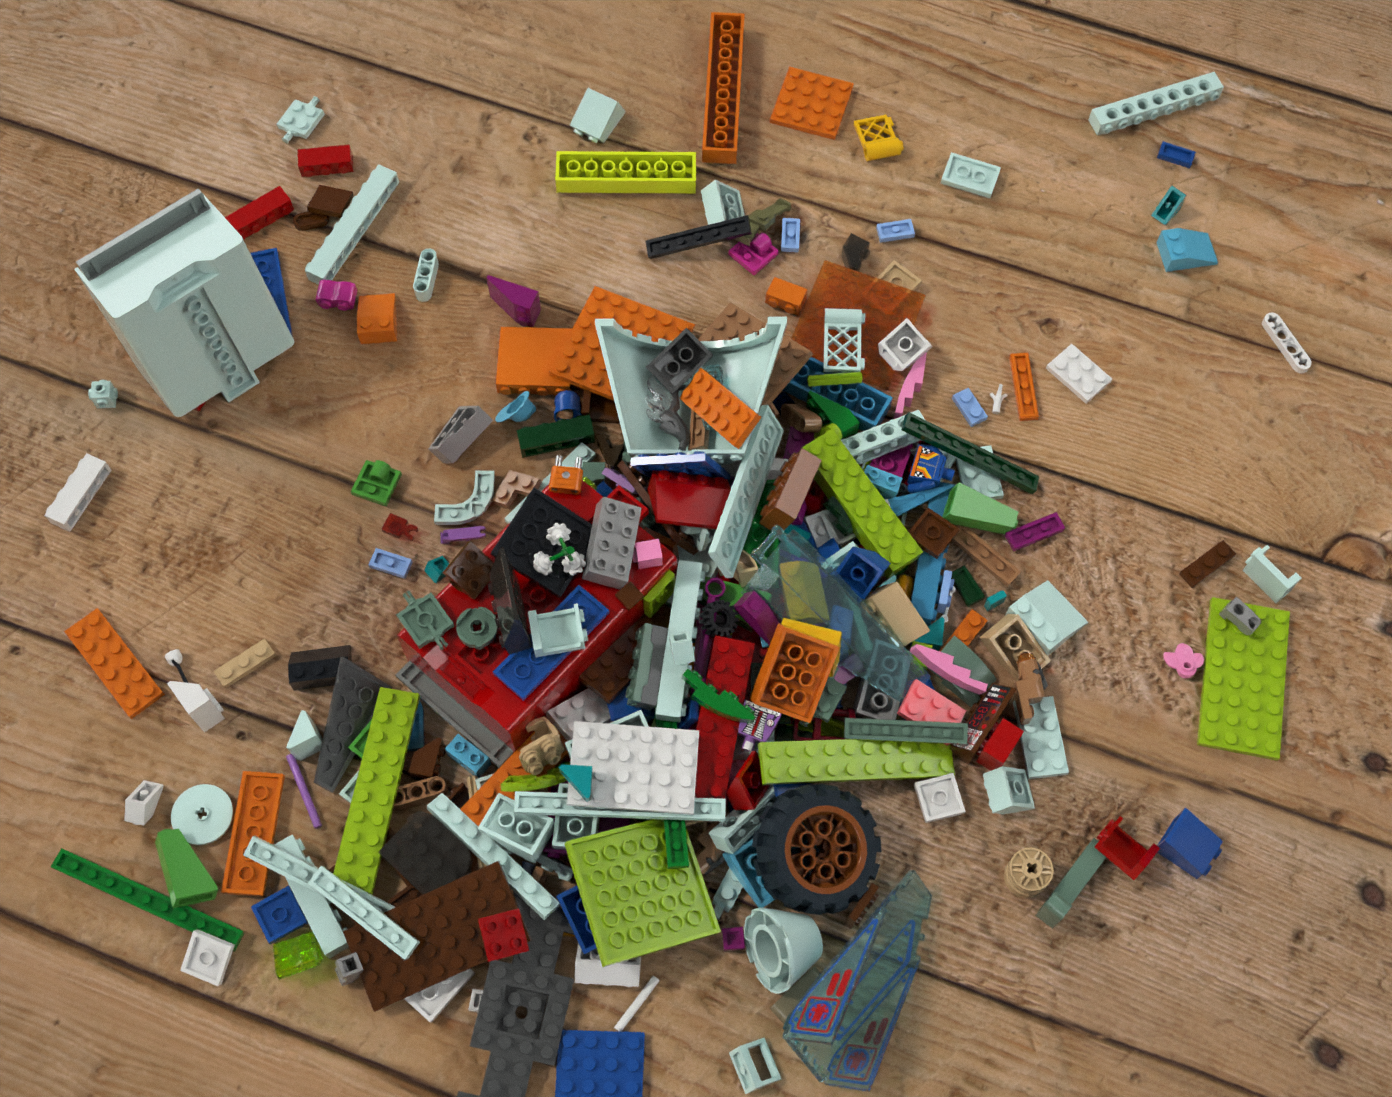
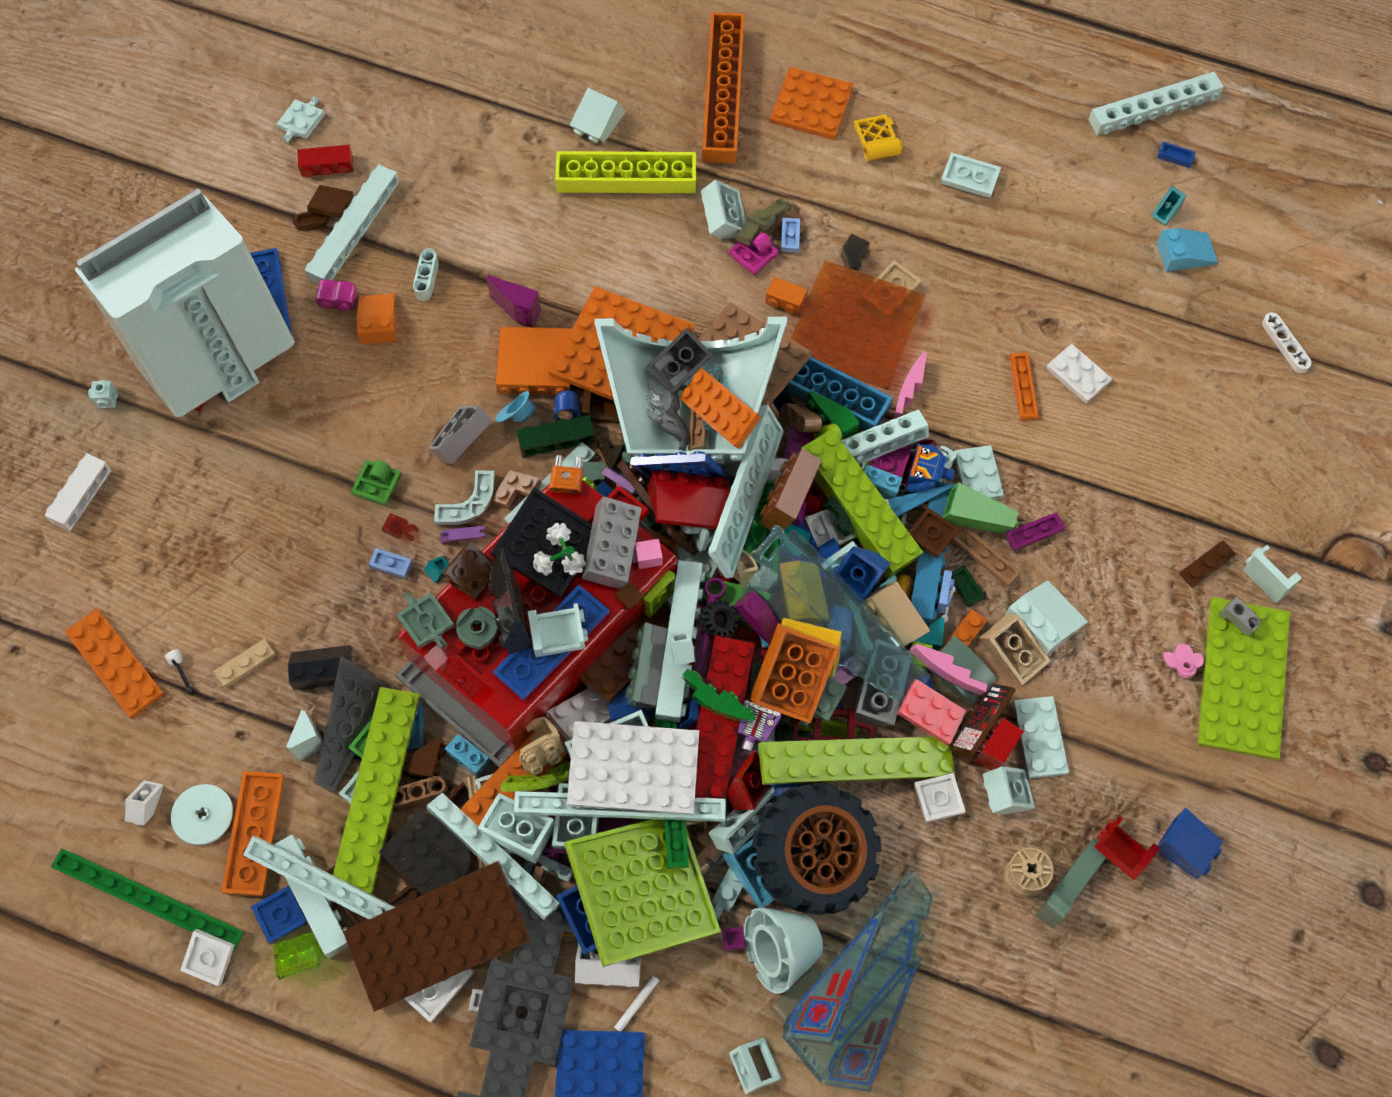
bright green slope [155,828,218,908] -> none
white slope [167,681,225,733] -> none
red brick [225,186,294,240] -> none
medium lavender bar [286,754,322,829] -> none
light aqua plate [308,866,420,960] -> none
light grey leg [335,952,363,986] -> none
red hinge [478,908,529,962] -> none
teal slope [559,764,592,803] -> none
black plate [645,215,752,259] -> none
lime axle [807,372,862,386] -> none
light aqua piece [823,308,865,373] -> none
sand green plate [844,718,968,744] -> none
reddish brown plate [844,883,879,929] -> none
light blue plate [876,219,915,243] -> none
white slope [878,318,932,371] -> none
dark green plate [901,412,1039,494] -> none
light blue plate [952,388,988,427] -> none
teal tile [984,590,1007,611] -> none
white bar [990,384,1007,414] -> none
medium nougat plate [1013,653,1048,725] -> none

